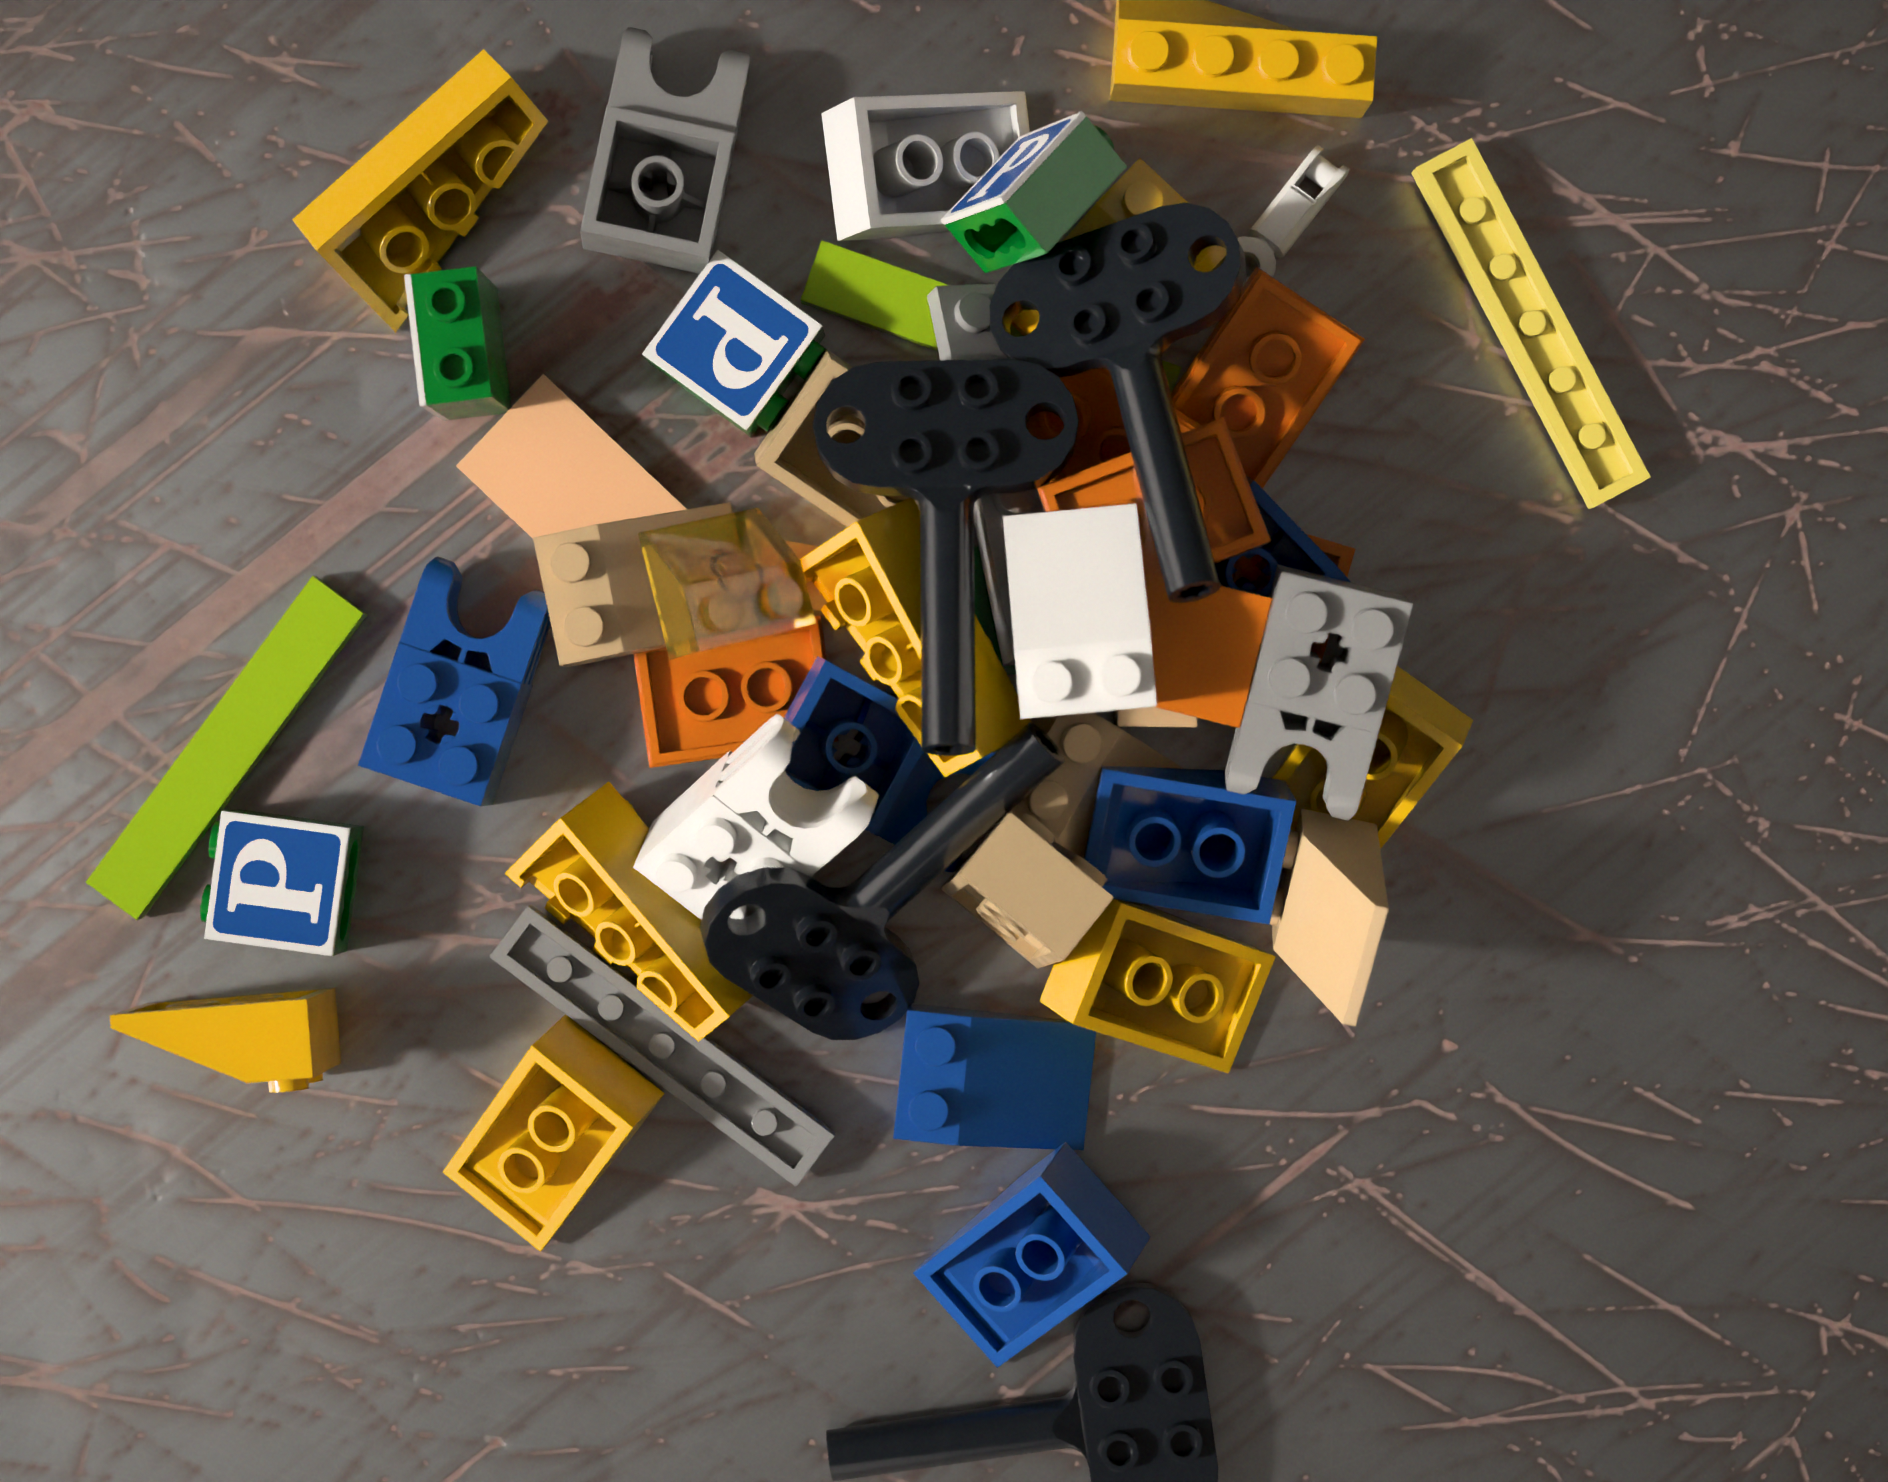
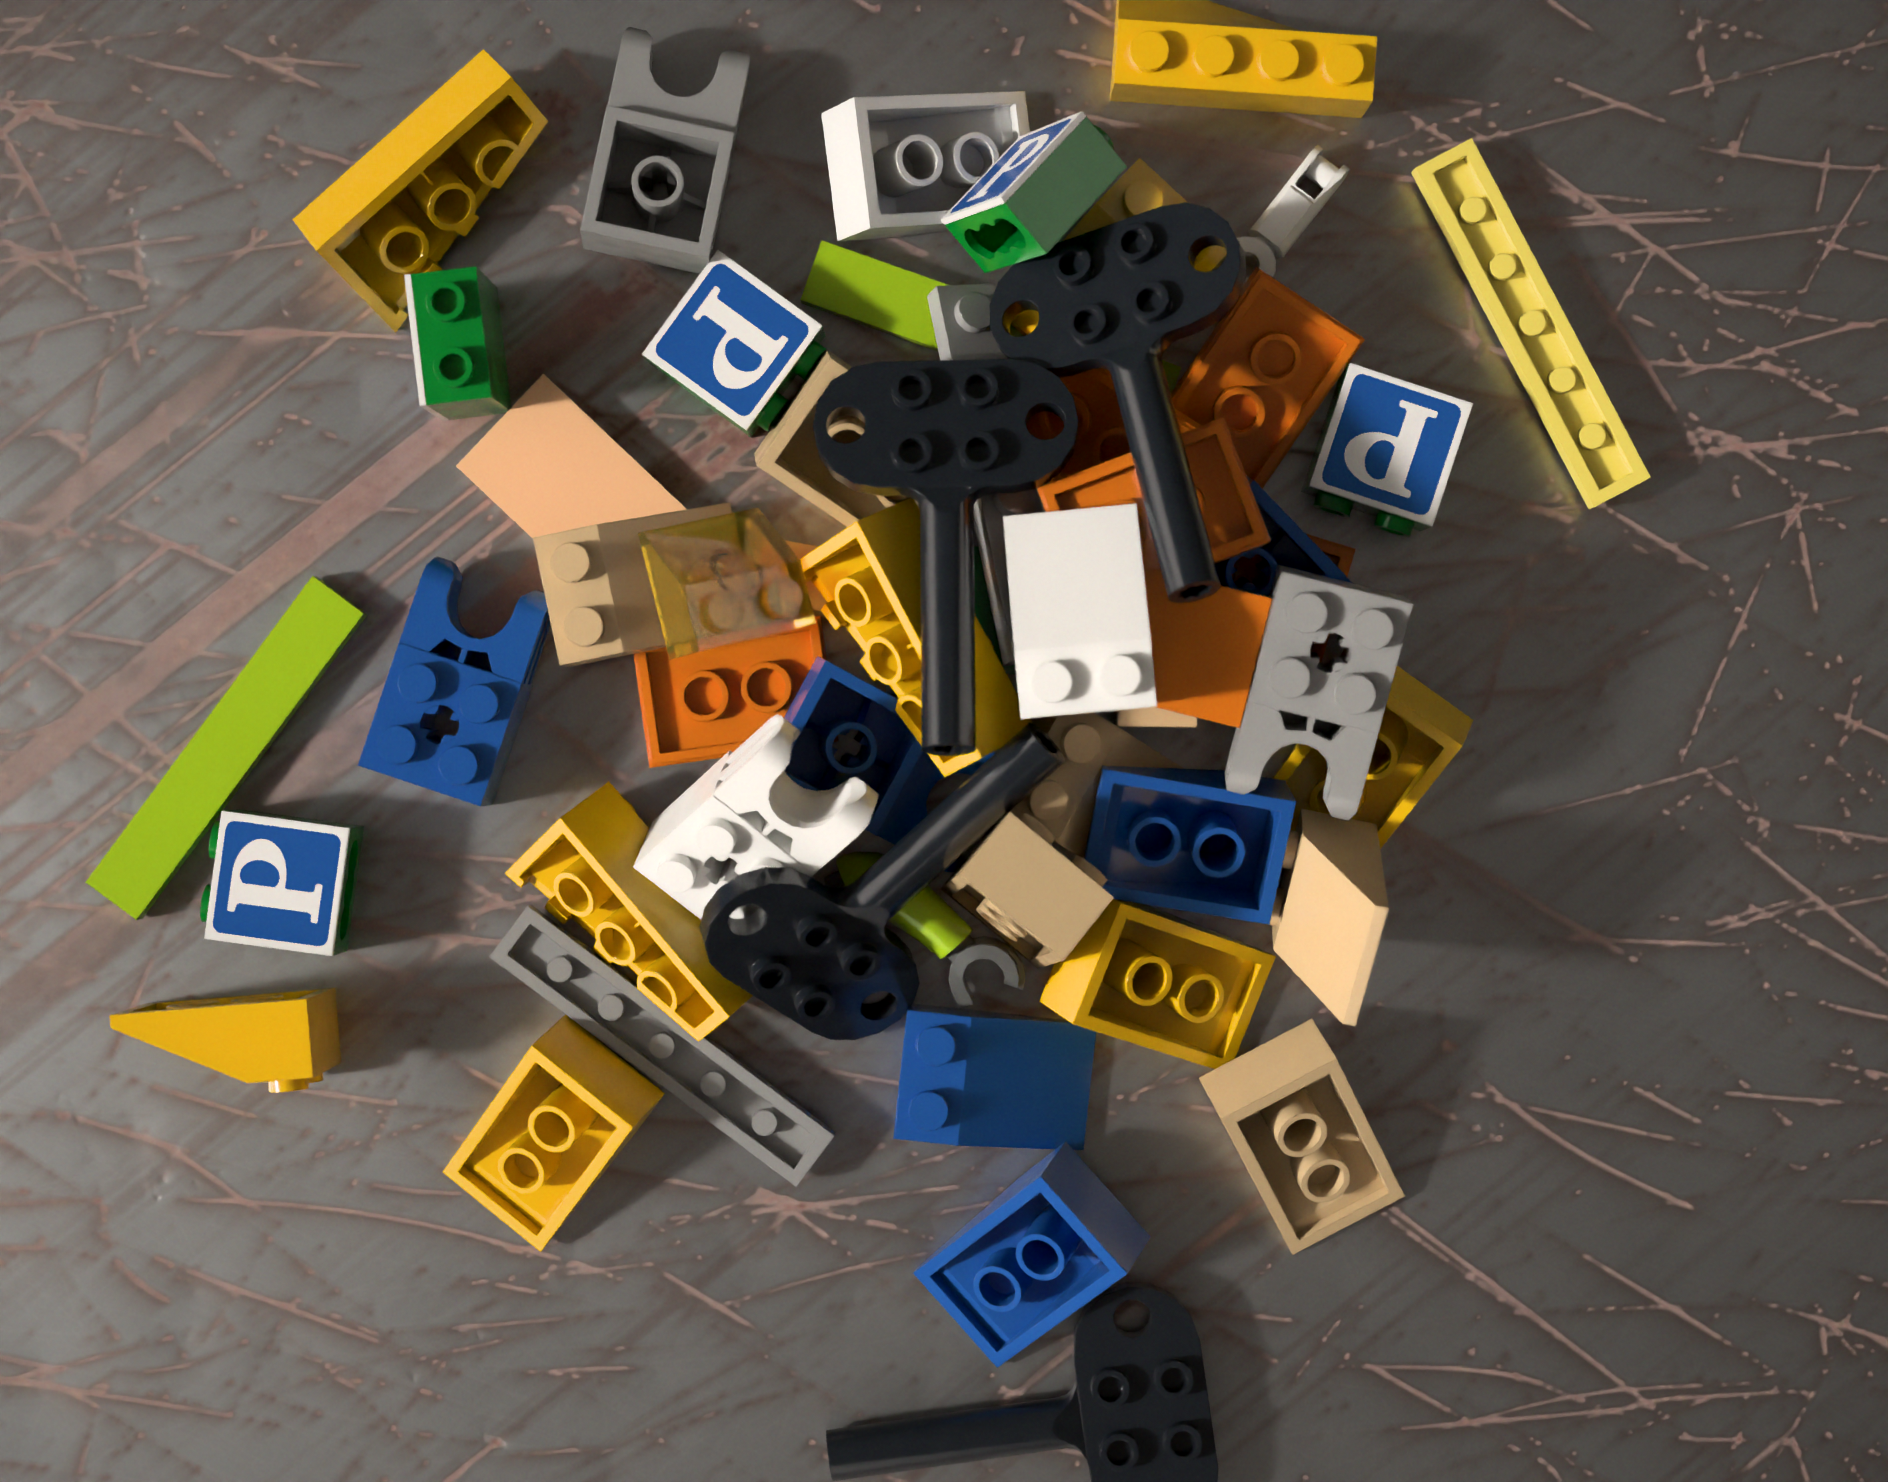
none -> piece [824,851,1026,1010]
none -> tan slope [1199,1019,1405,1255]
none -> piece [1301,363,1473,537]

